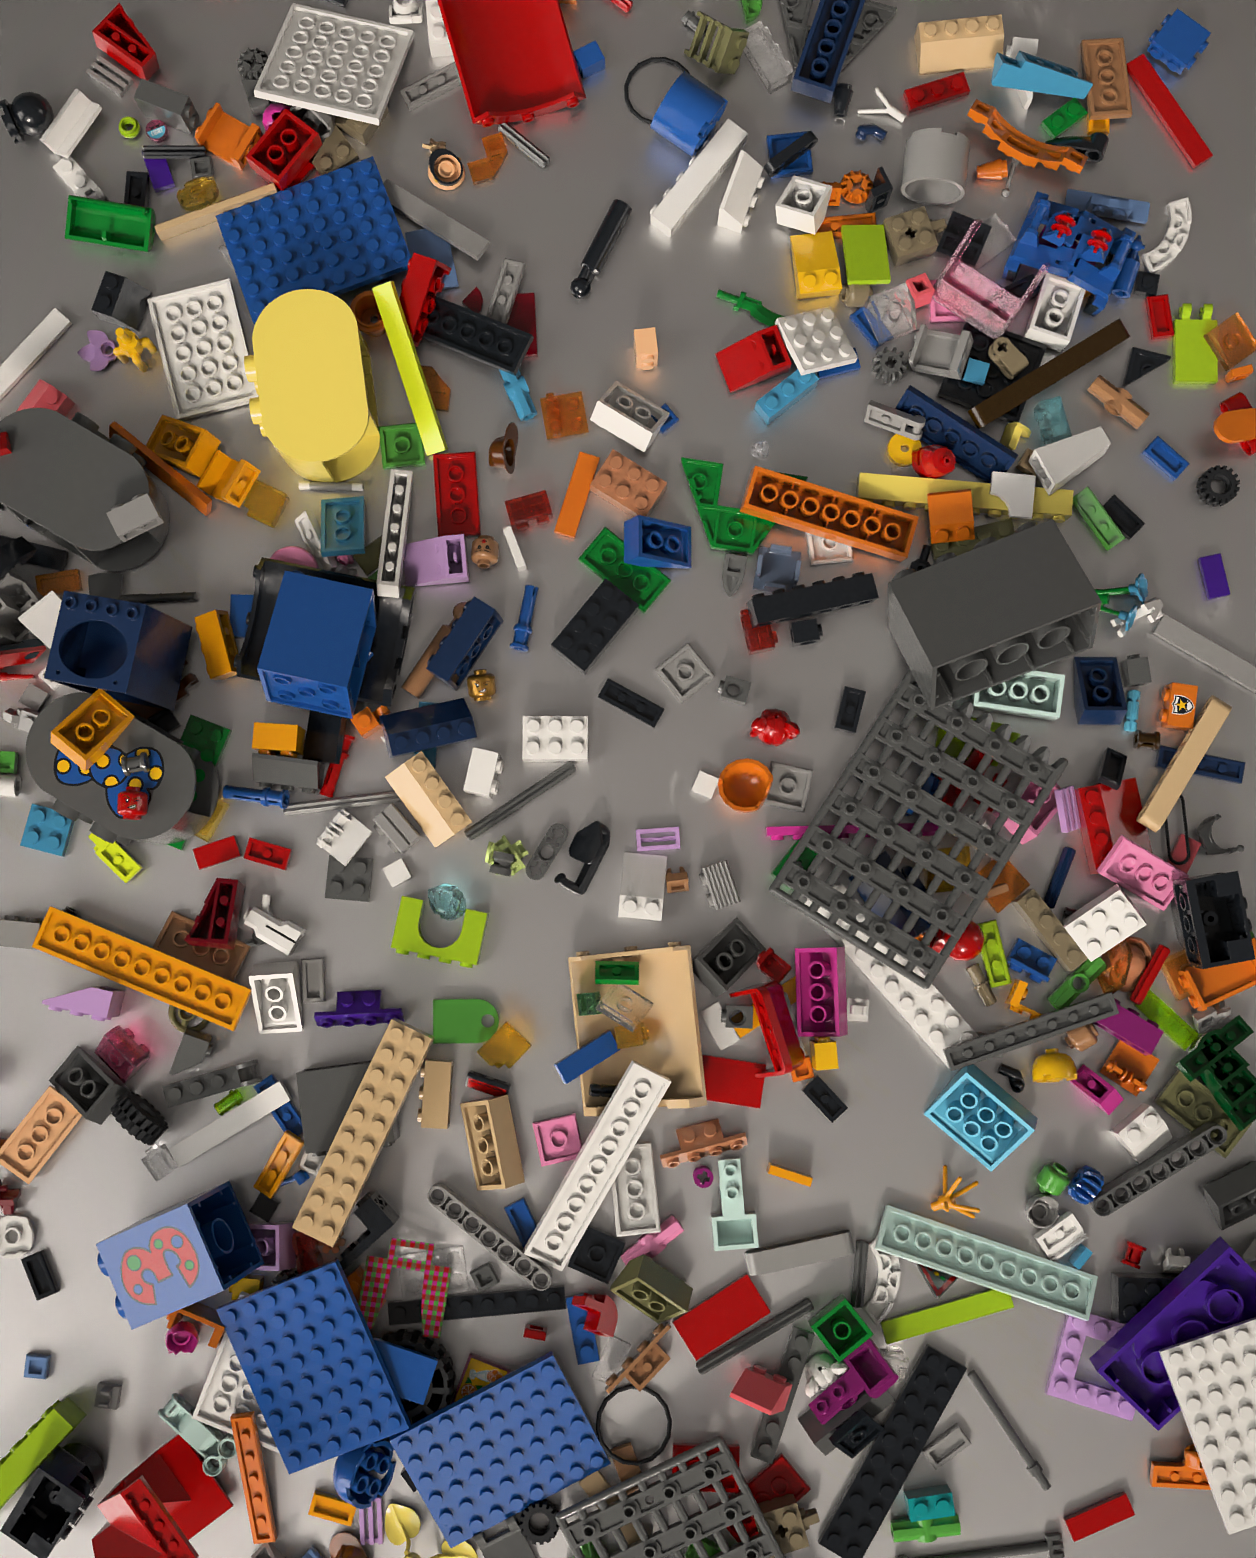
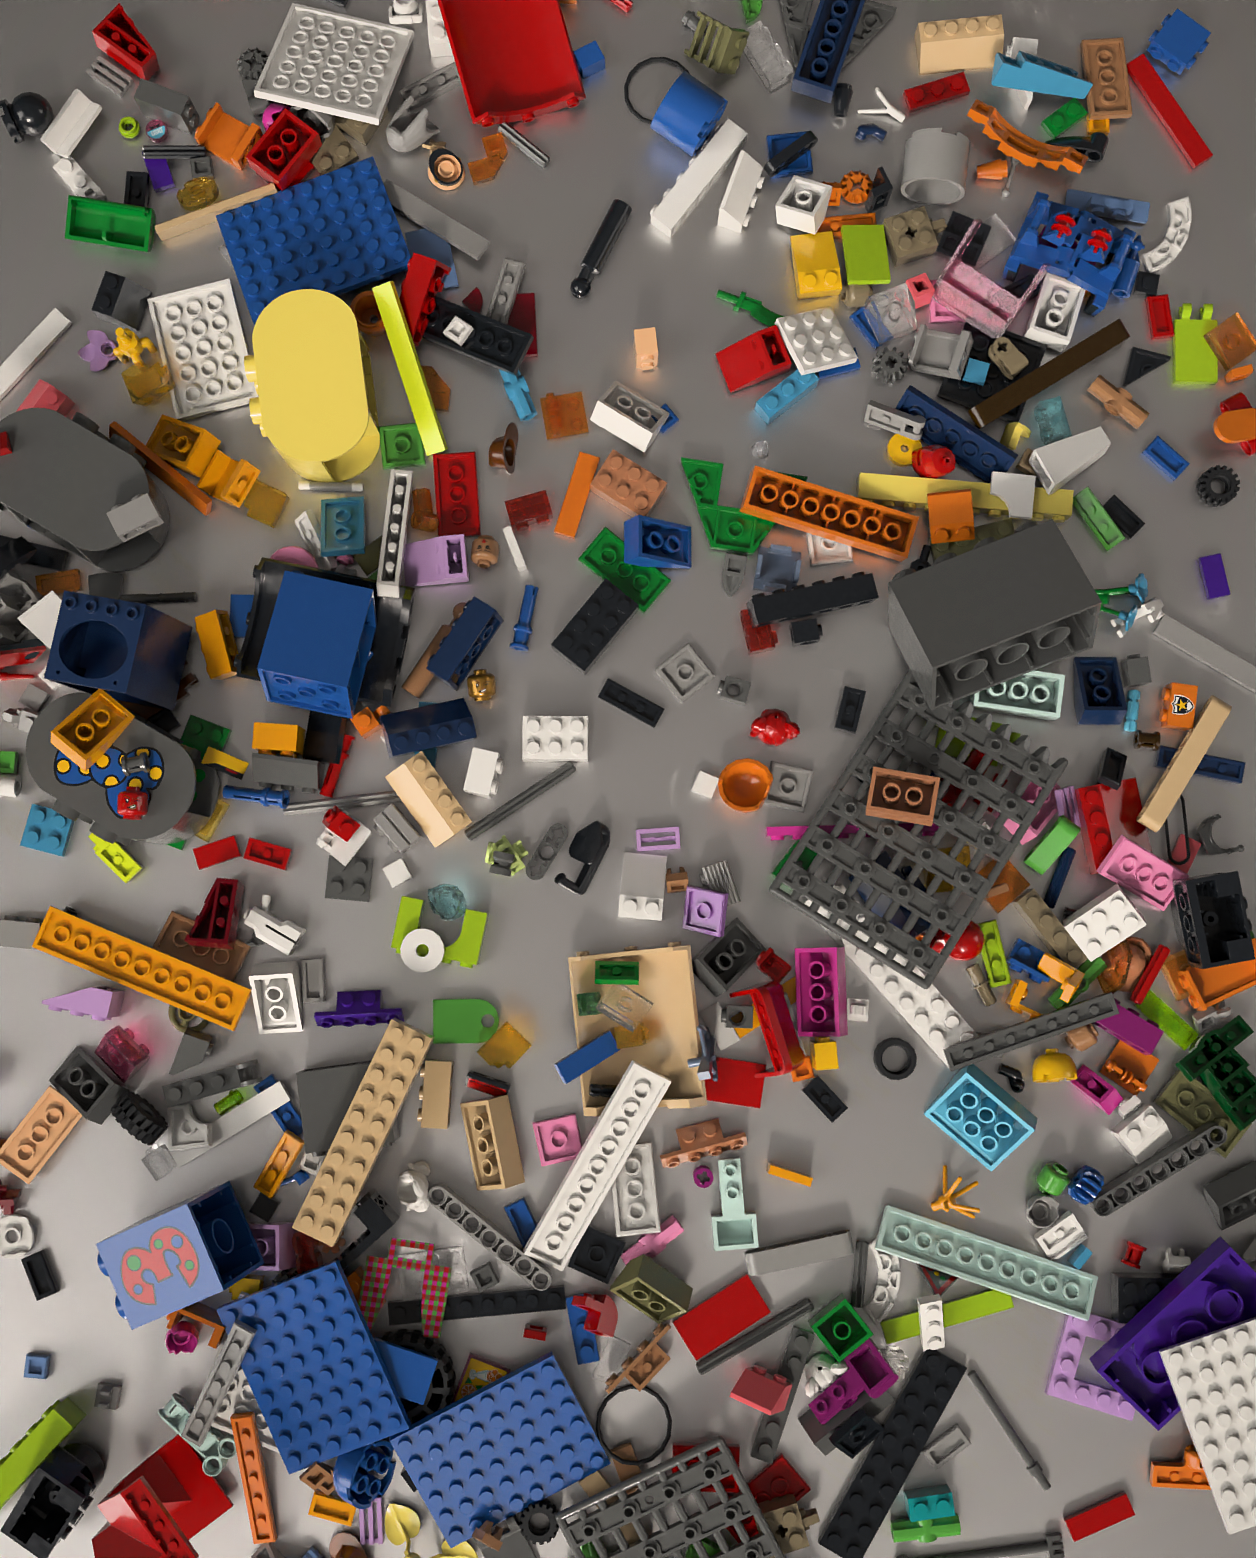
none -> clear yellow piece [121,362,176,406]
none -> white tile [168,1104,213,1152]
none -> light grey tile [181,1319,257,1447]
none -> yellow sticker [201,746,249,780]
none -> medium nougat slope [299,1461,335,1495]
none -> red bracket [322,805,360,842]
none -> light grey hair [386,96,440,153]
none -> white hair [398,1161,431,1212]
none -> white tile [400,928,445,973]
none -> clear orange piece [410,488,439,533]
none -> white tile [443,315,474,346]
none -> medium nougat tile [472,1520,503,1551]
none -> medium lavender tile [682,885,729,937]
none -> sand blue piece [687,1024,718,1081]
none -> nougat brick [866,766,940,826]
none -> black tyre [873,1037,917,1080]
none -> white plate [917,1294,945,1352]
none -> bright green beam [1023,815,1081,875]
none -> light orange bracket [1037,952,1085,1003]
none -> white plate [1118,1095,1141,1120]

